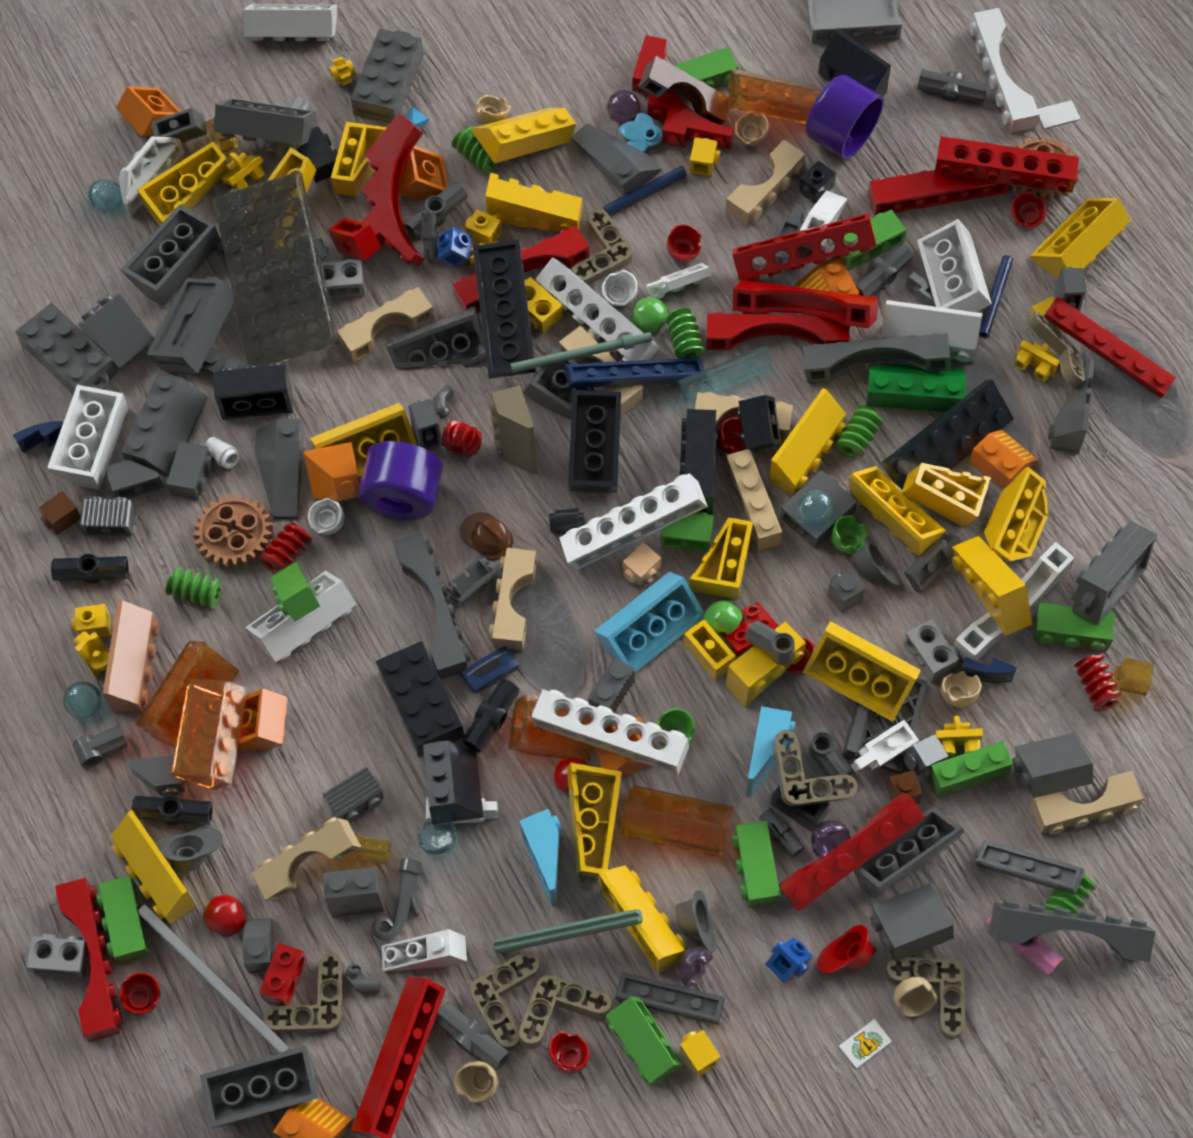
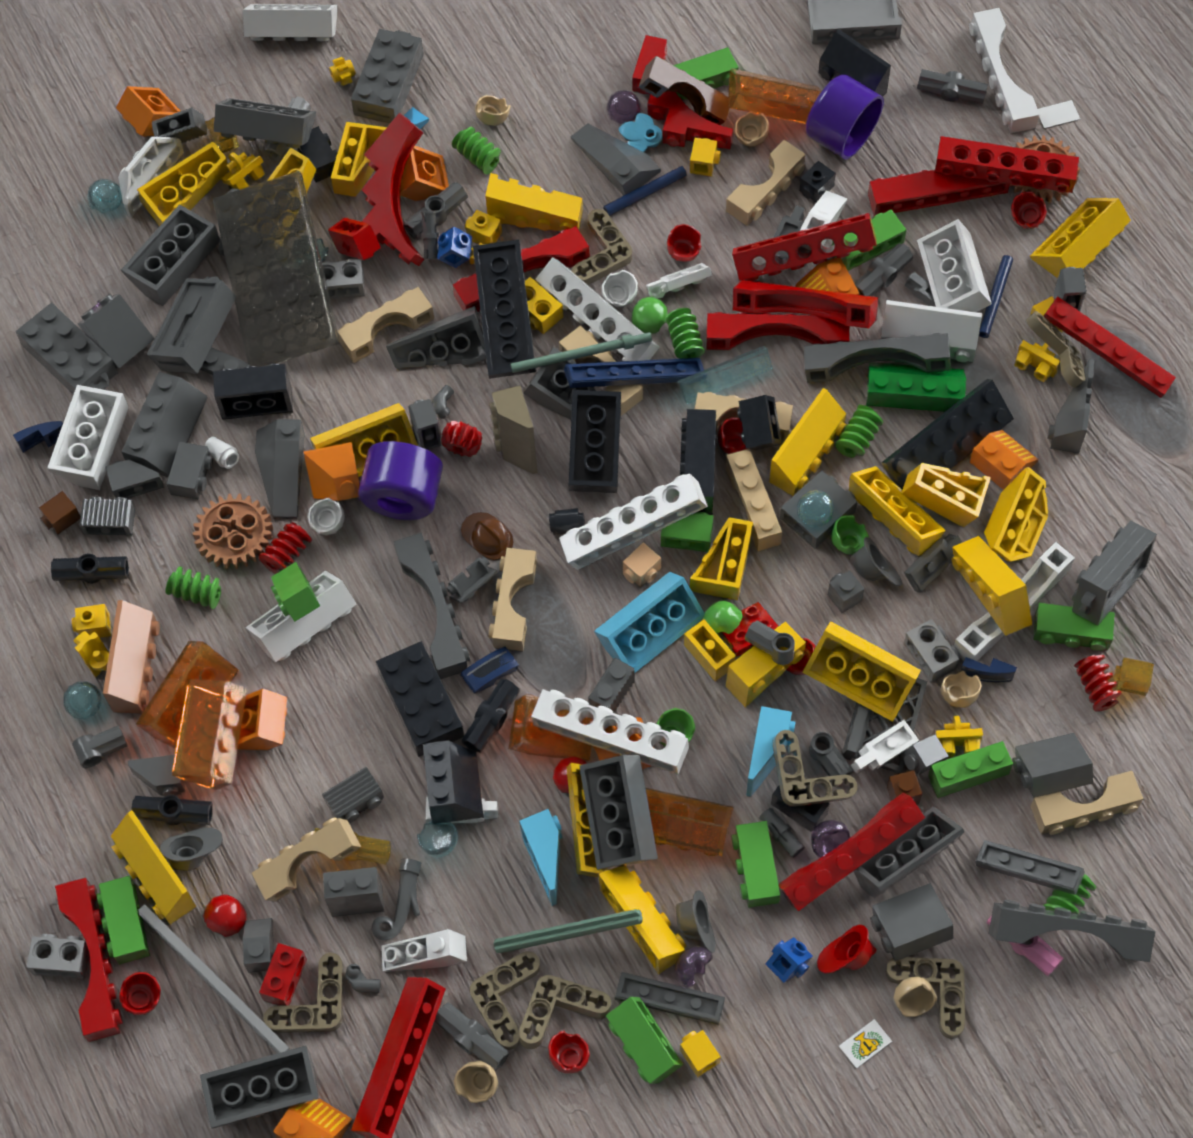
yellow slope [472,108,576,163] -> none
none -> dark grey slope [579,755,658,870]

